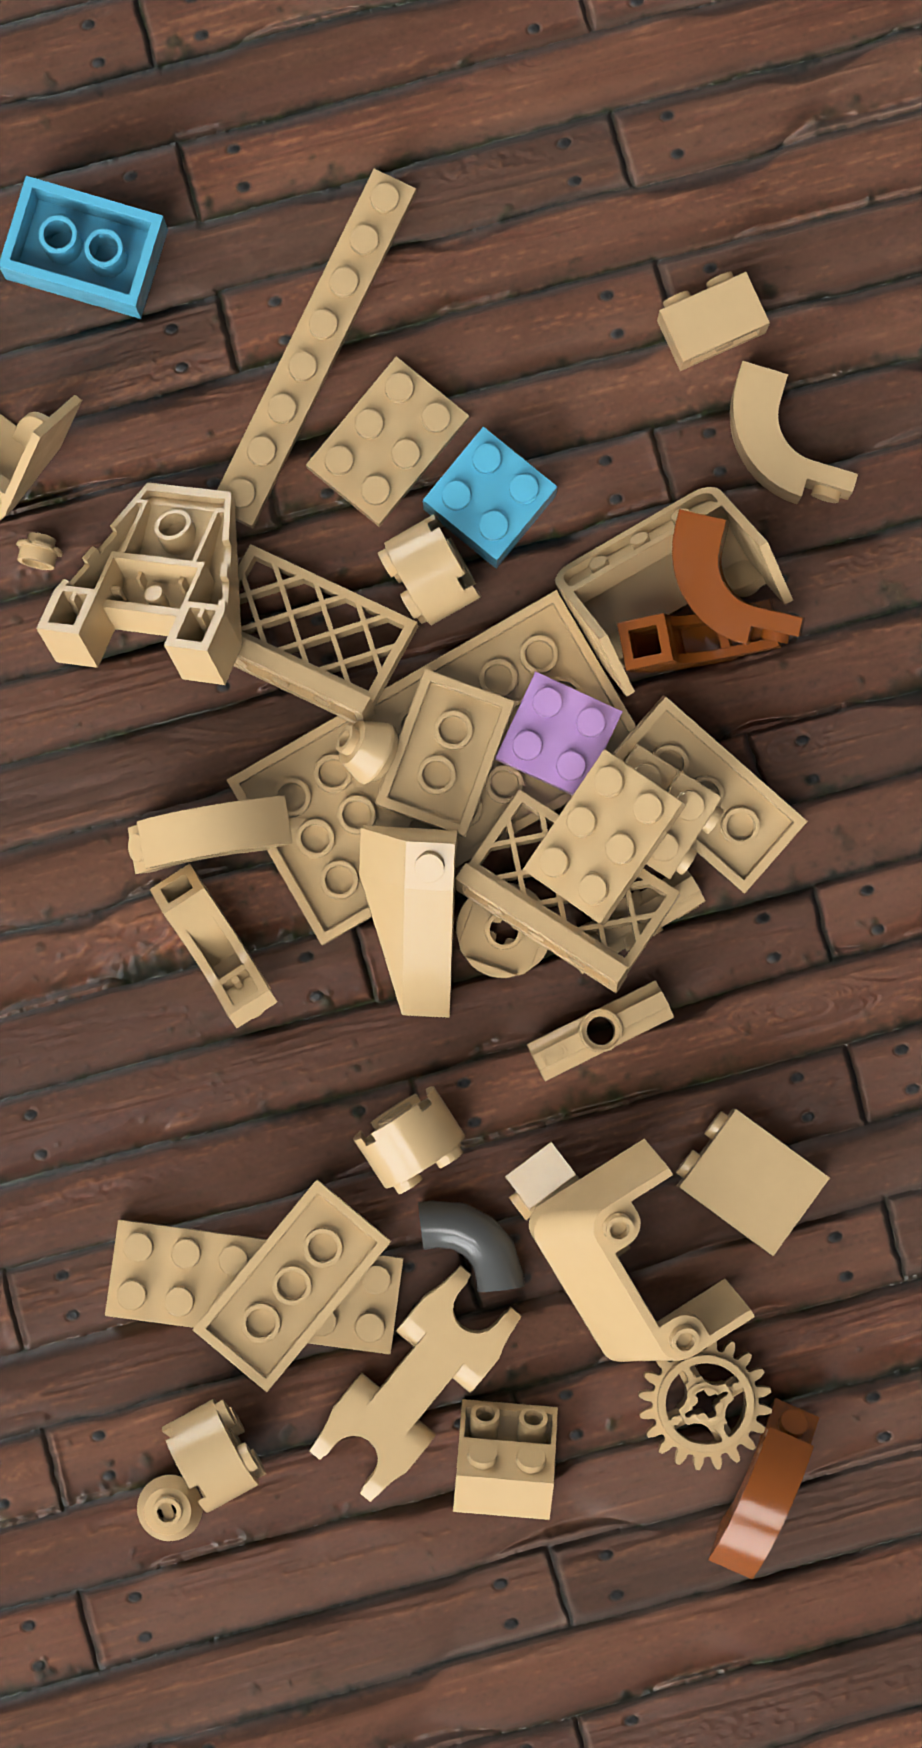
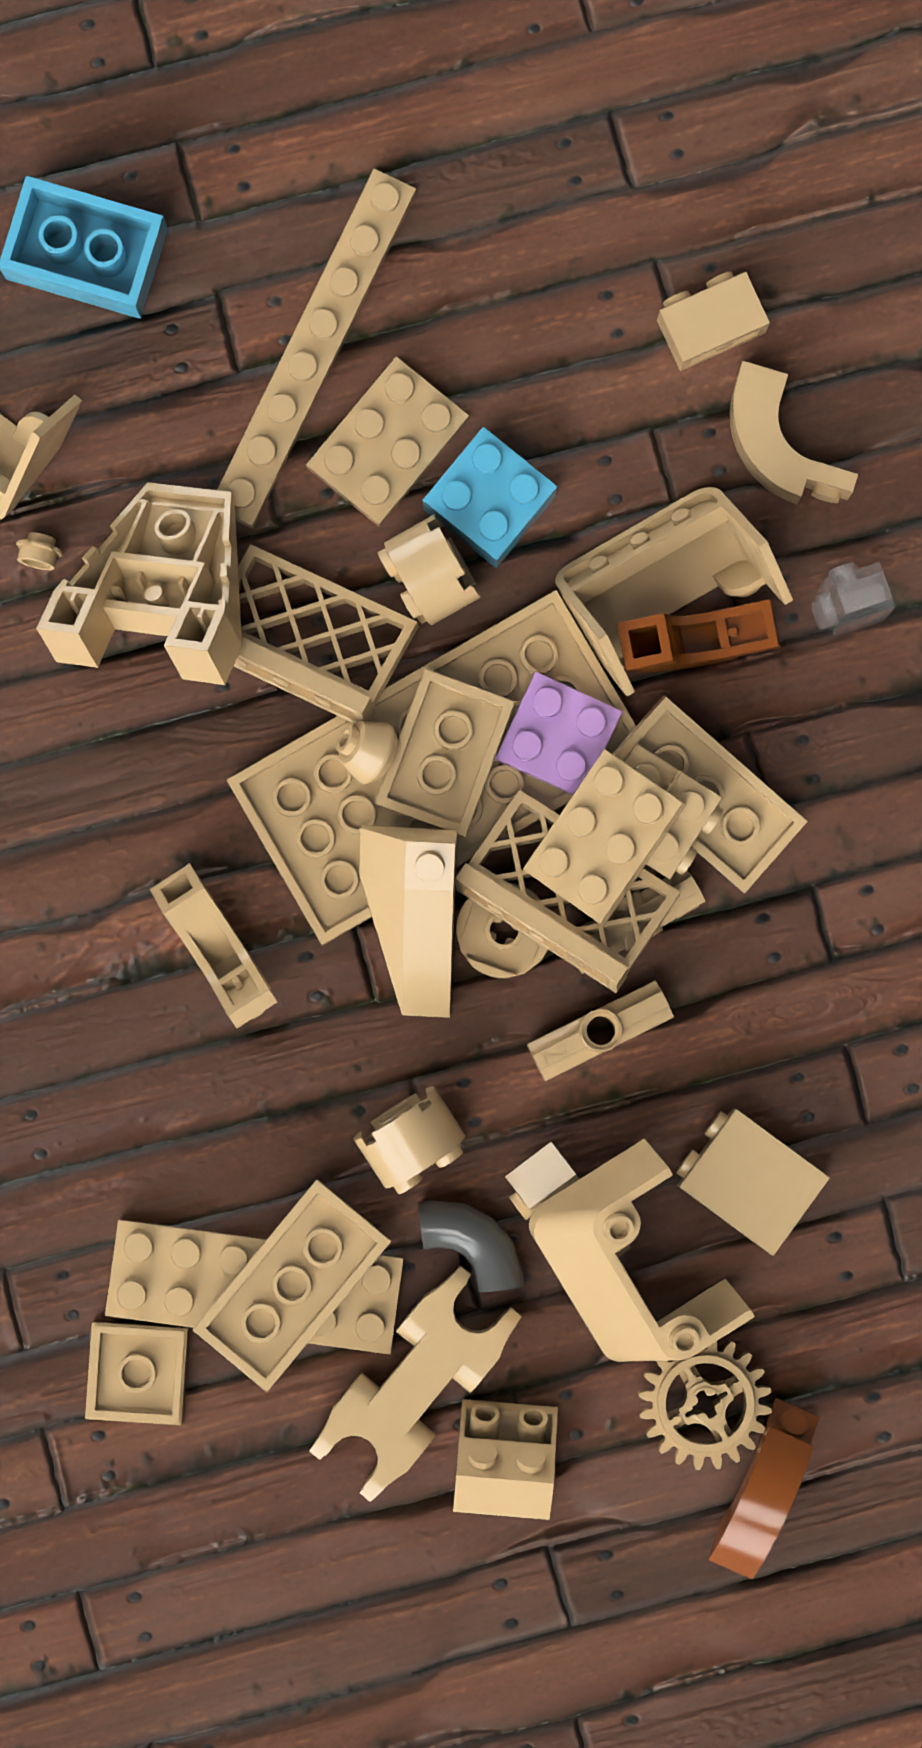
tan arch [128,795,293,874] -> none
tan cone [137,1475,203,1541] -> none
tan brick [162,1399,267,1513] -> none
dark orange arch [672,509,805,645] -> none
none -> tan tile [85,1321,189,1425]
none -> clear brick [811,562,895,639]

